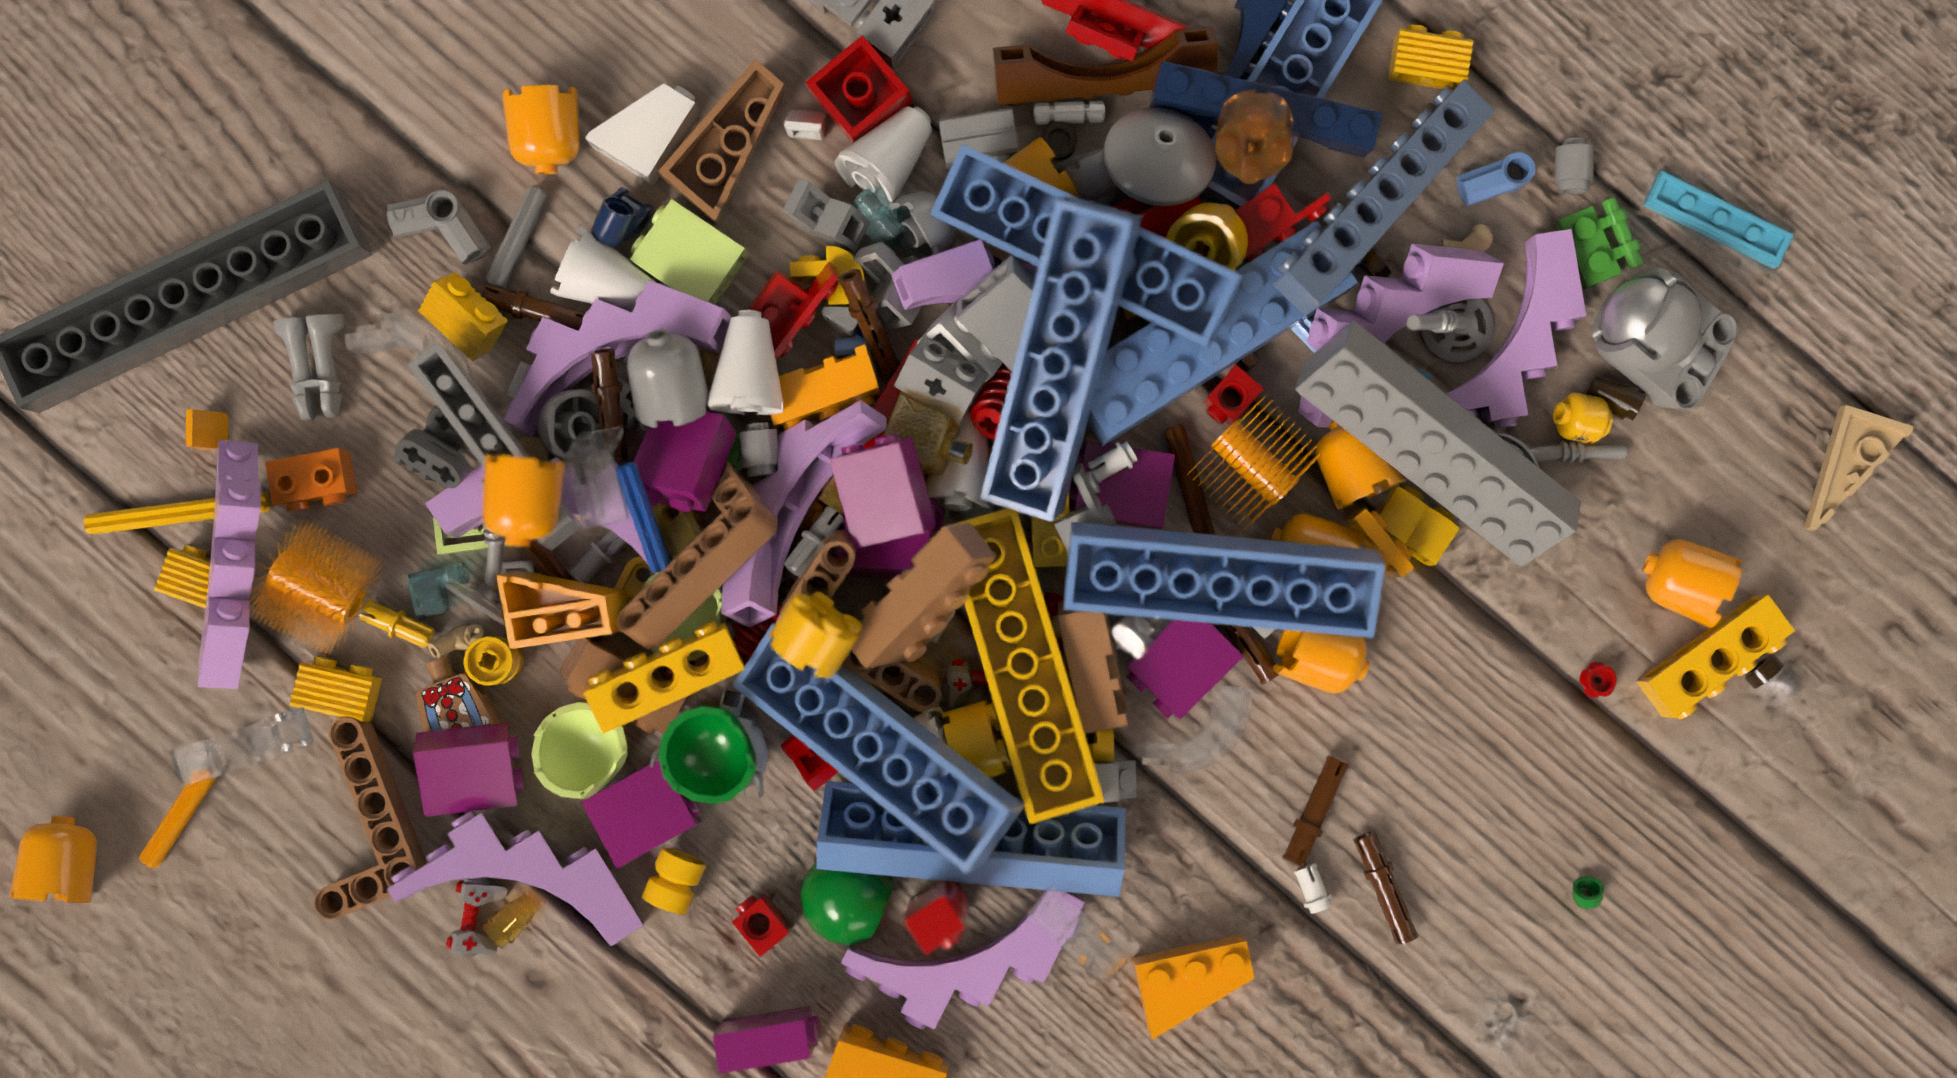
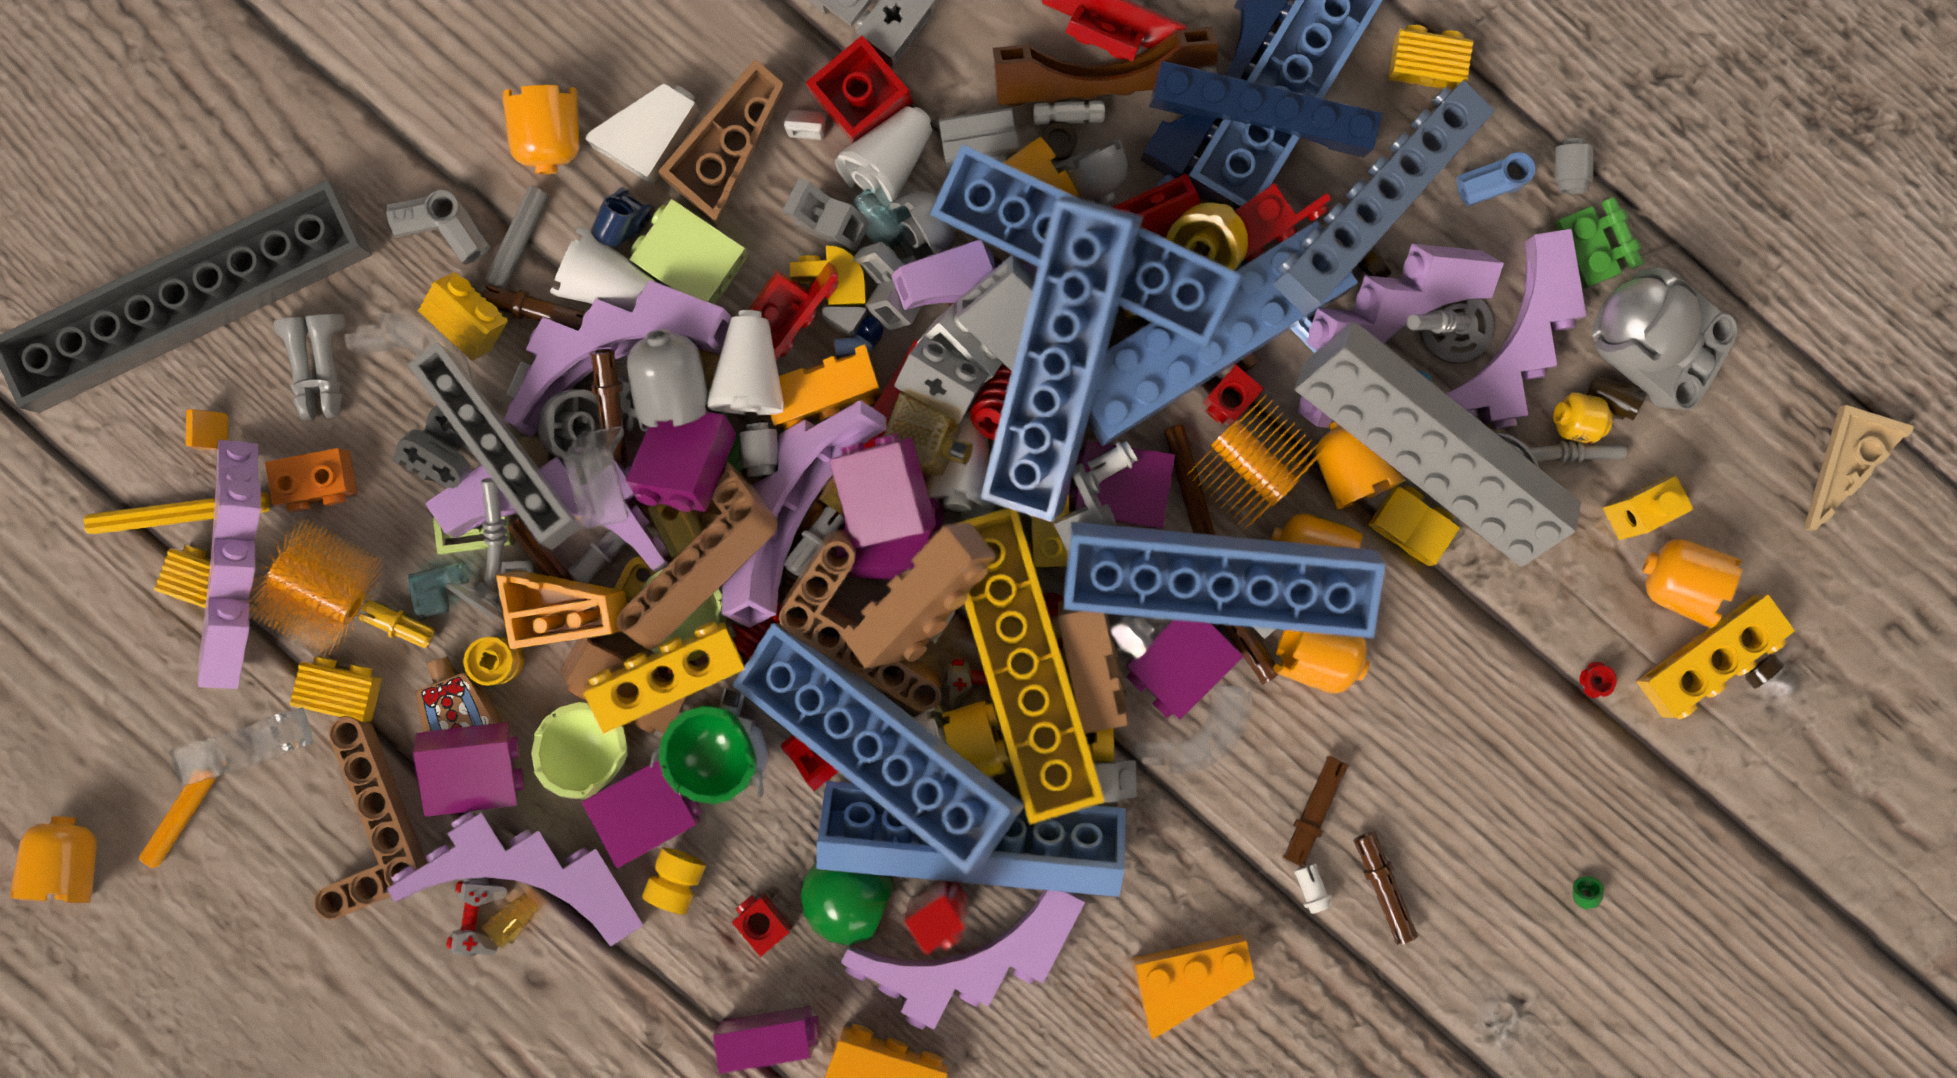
tan arm [428,624,485,659] -> none
light orange cylinder [482,455,565,547] -> none
blue axle [616,462,671,573] -> none
yellow brick [768,592,862,678] -> none
reddish brown pin [838,269,900,376] -> none
clear arch [1027,884,1134,984] -> none
light grey dish [1103,107,1216,206] -> none
clear orange brick [1215,90,1294,184] -> none
light orange plate [1343,509,1415,577] -> none
tan arm [1440,224,1493,252] -> none
medium azure tile [1642,170,1794,269] -> none
none -> yellow torso [1602,476,1693,540]

